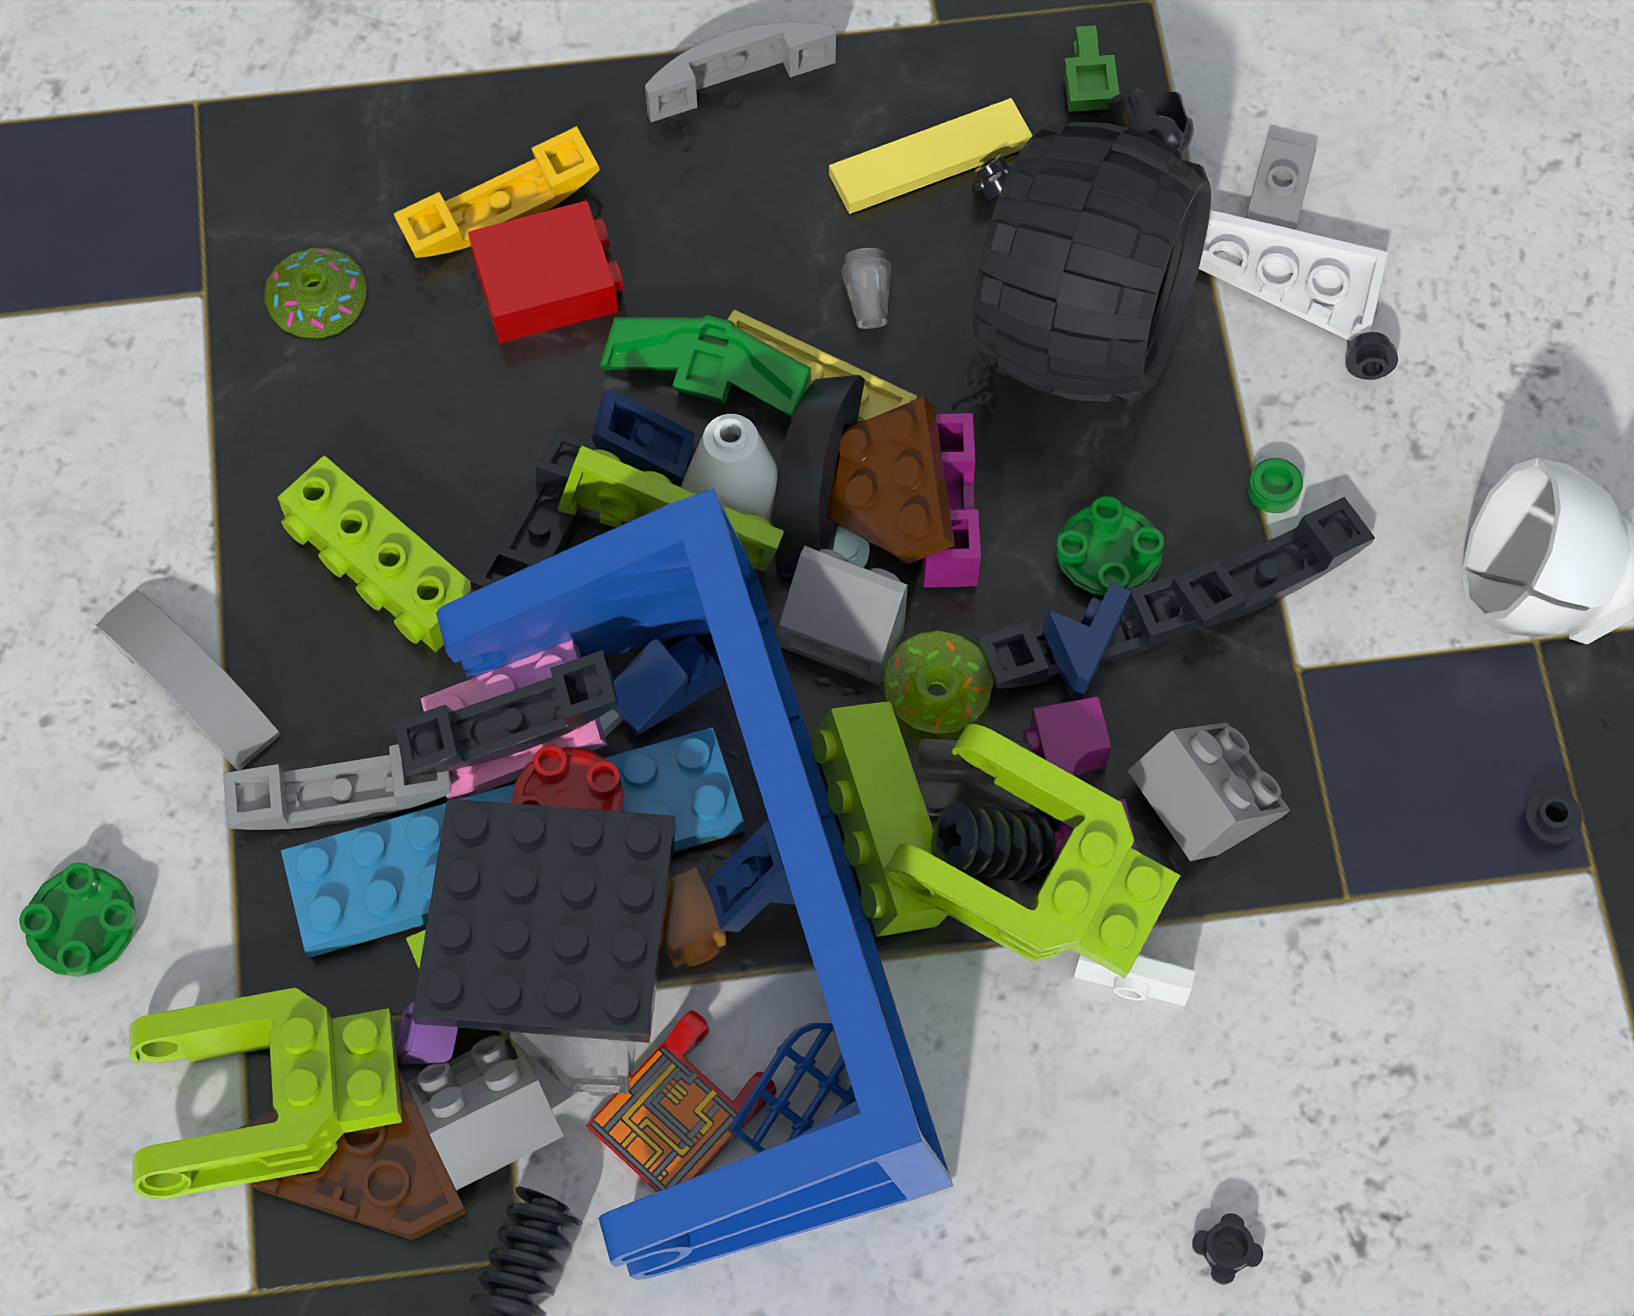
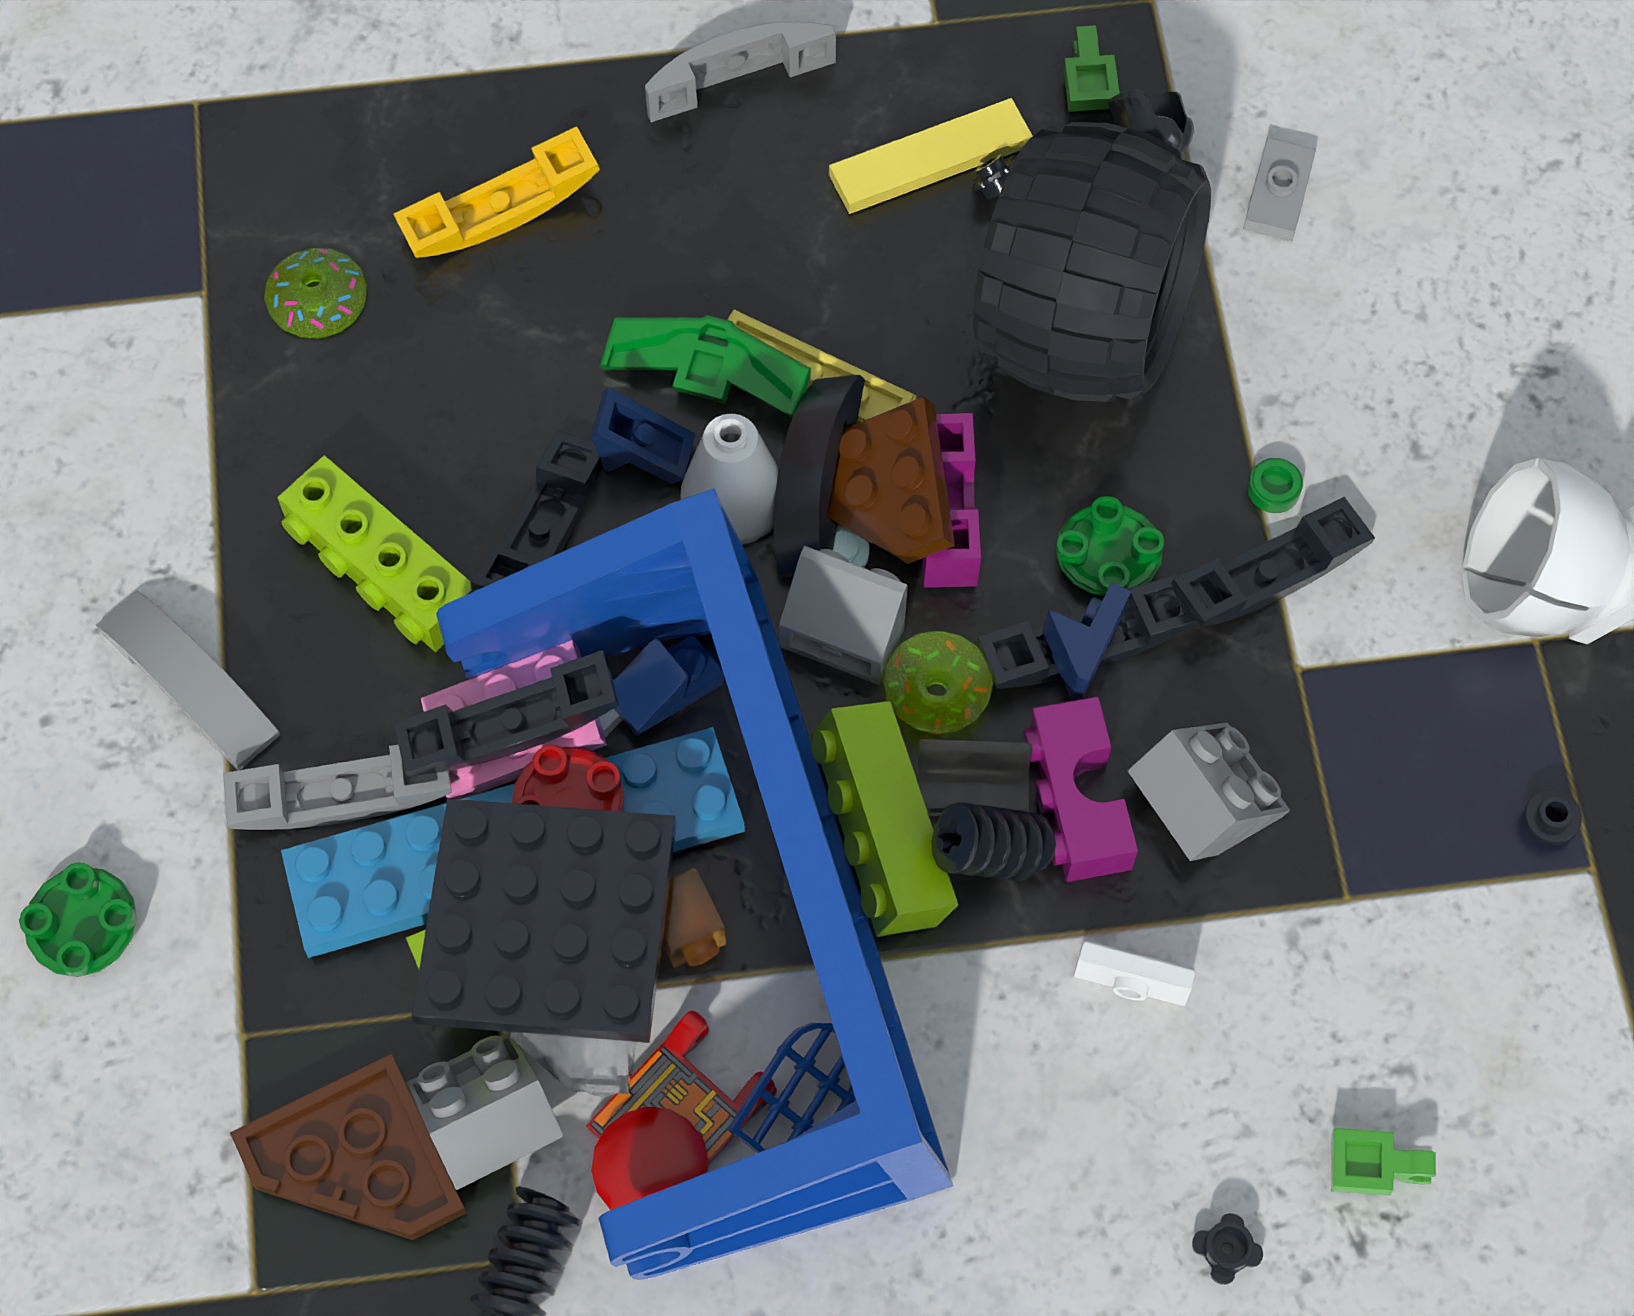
lime plate [129,988,402,1199] -> none
medium lavender slope [396,1002,458,1065] -> none
red brick [468,201,624,344] -> none
lime wing [557,446,784,571] -> none
dark blue slope [707,819,795,932] -> none
clear cone [840,248,892,329] -> none
lime plate [884,724,1180,978] -> none
white wing [1199,210,1389,341] -> none
black plate [1345,332,1398,380] -> none
none -> red dish [591,1106,709,1210]
none -> bright green plate [1331,1128,1436,1196]

